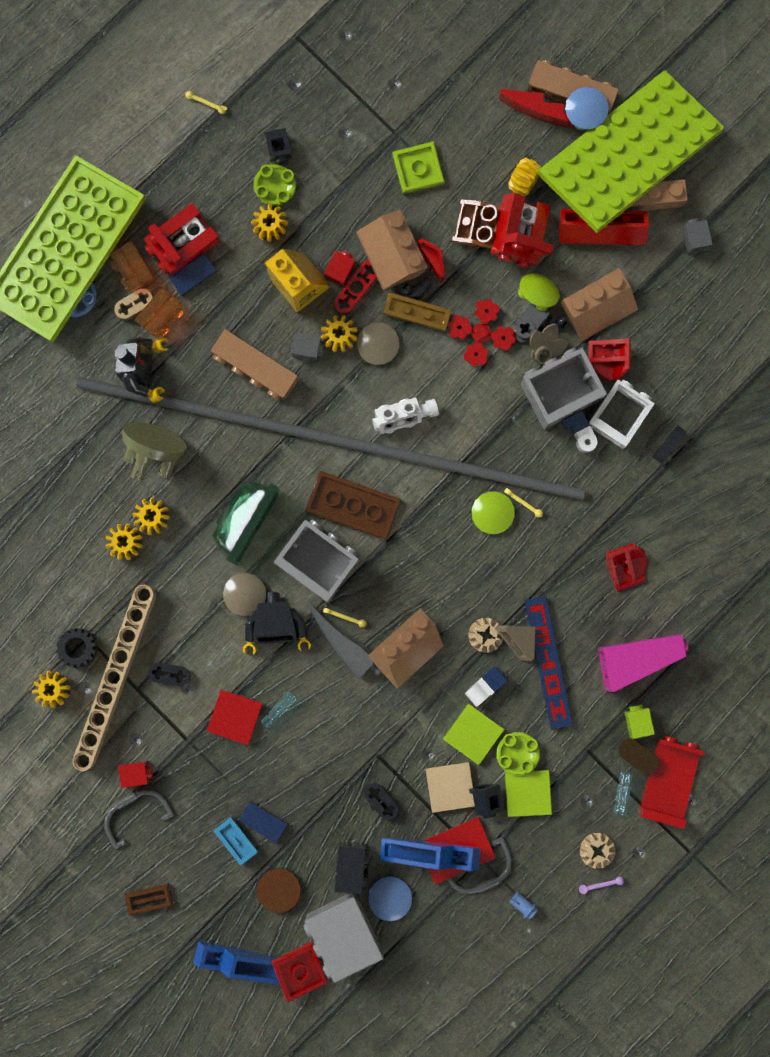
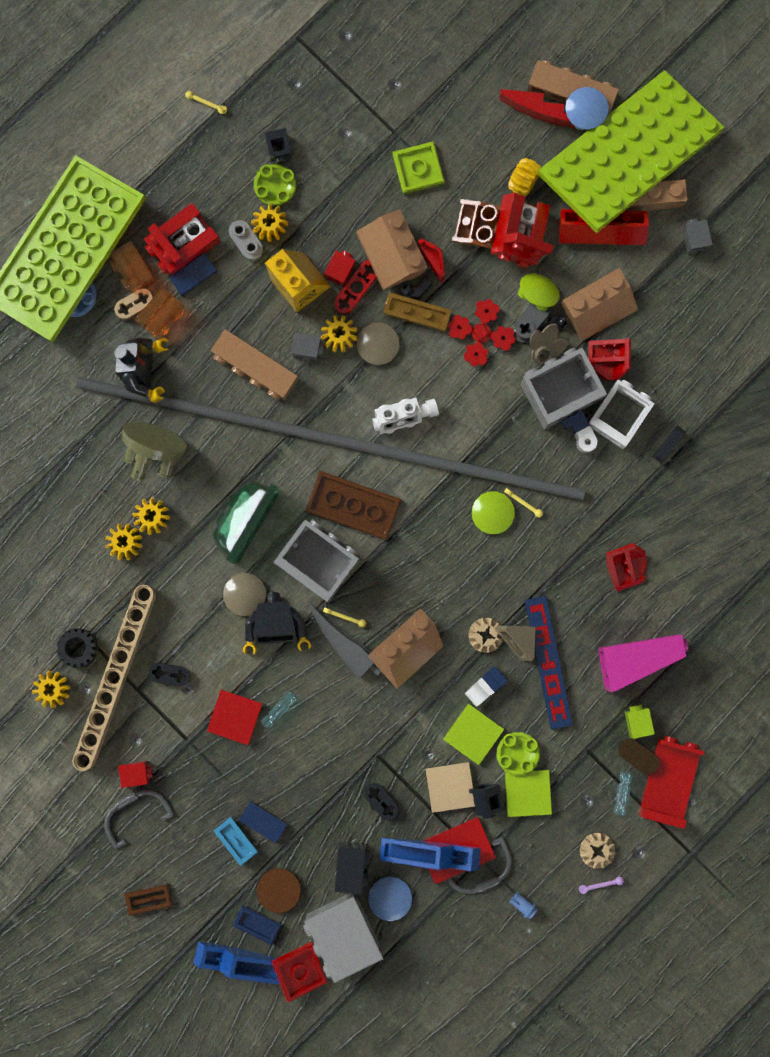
none -> light grey plate [229,220,263,261]
none -> dark blue tile [232,905,282,945]

